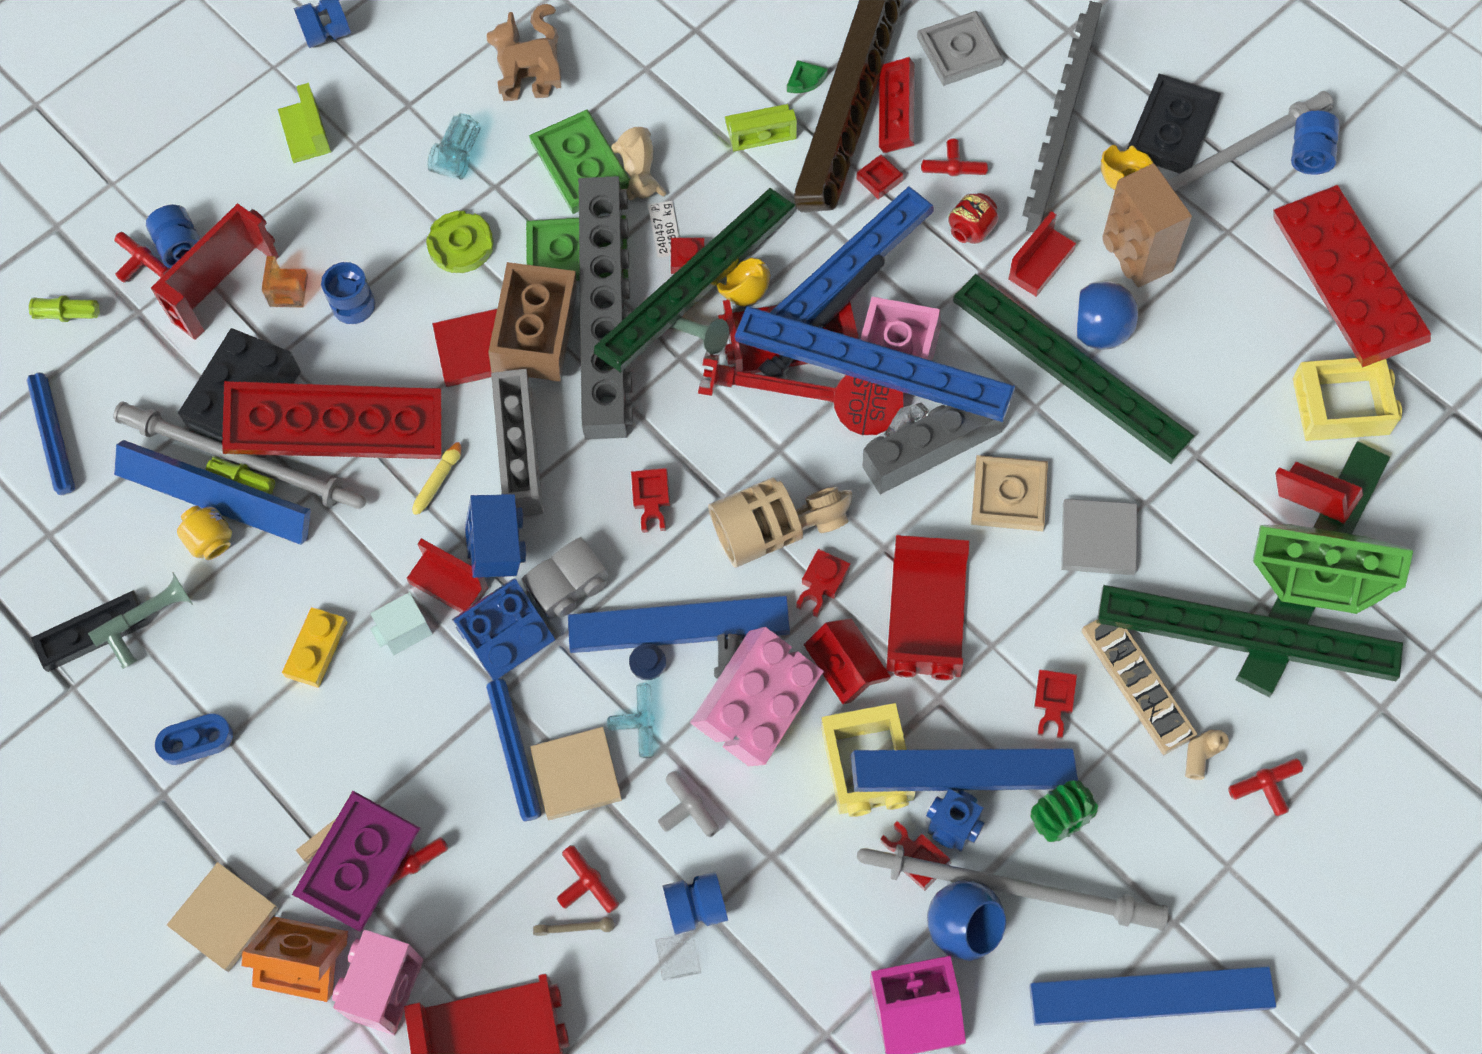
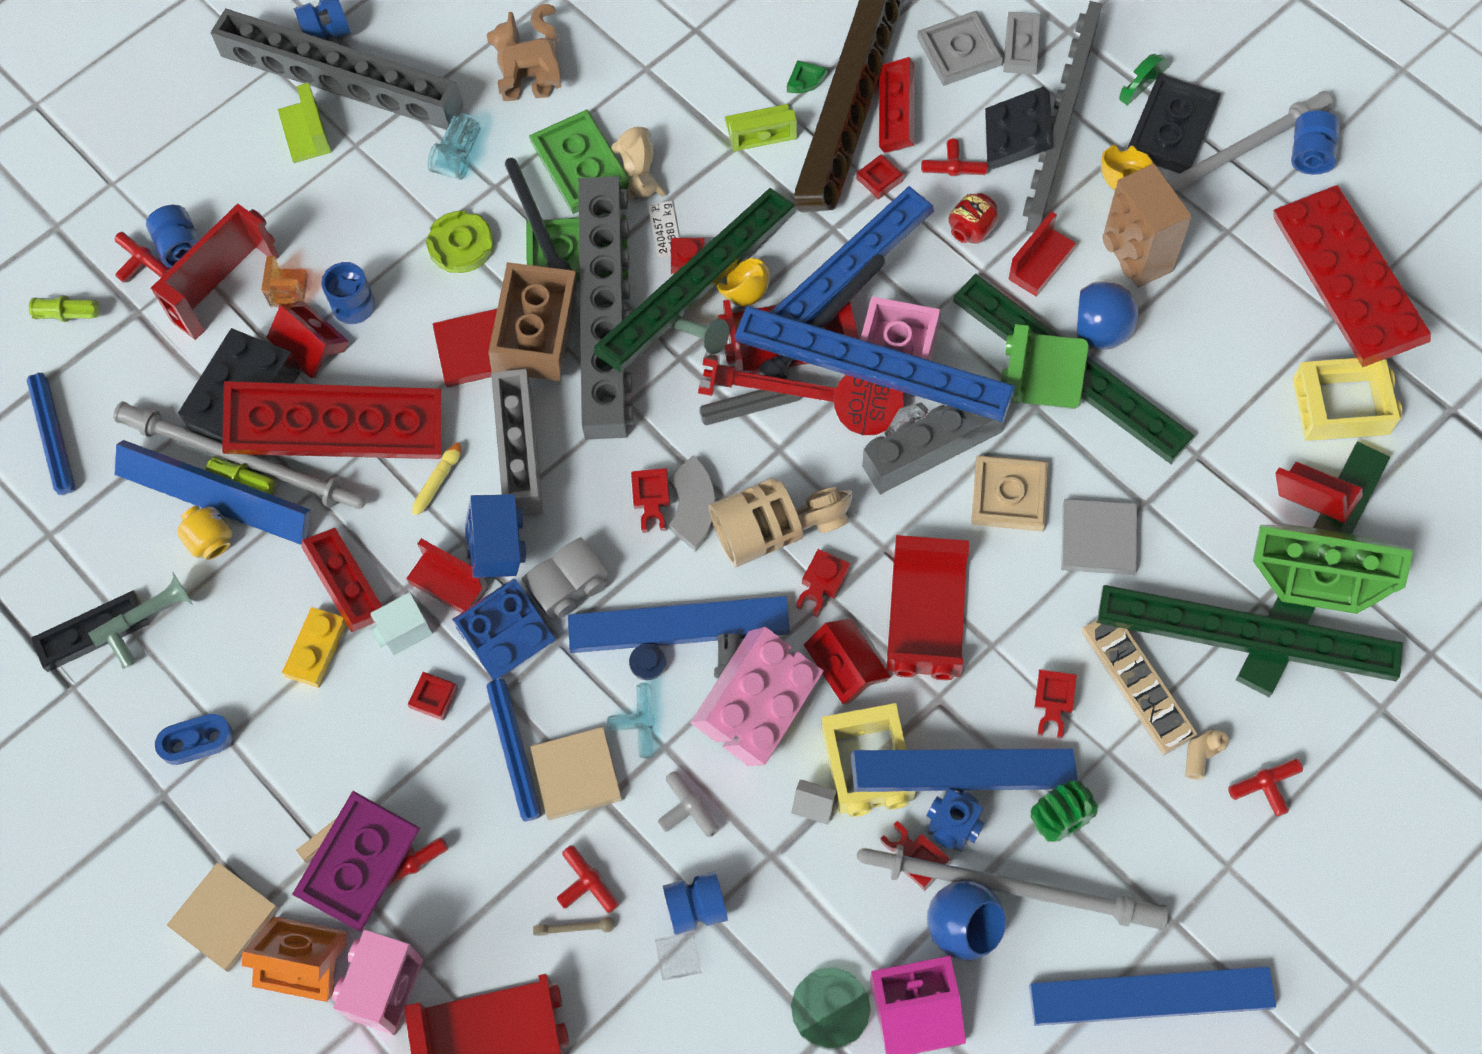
none -> dark grey brick [210,8,463,131]
none -> red panel [266,301,349,378]
none -> red plate [301,528,383,632]
none -> red tile [407,672,458,721]
none -> black piece [505,157,573,271]
none -> light grey tile [668,455,715,552]
none -> dark grey axle [699,390,801,425]
none -> light grey tile [791,779,837,824]
none -> clear green tile [791,967,871,1051]
none -> black plate [985,86,1053,169]
none -> bright green bracket [1001,324,1089,409]
none -> light grey plate [1003,12,1040,75]
none -> green tile [1119,53,1170,106]

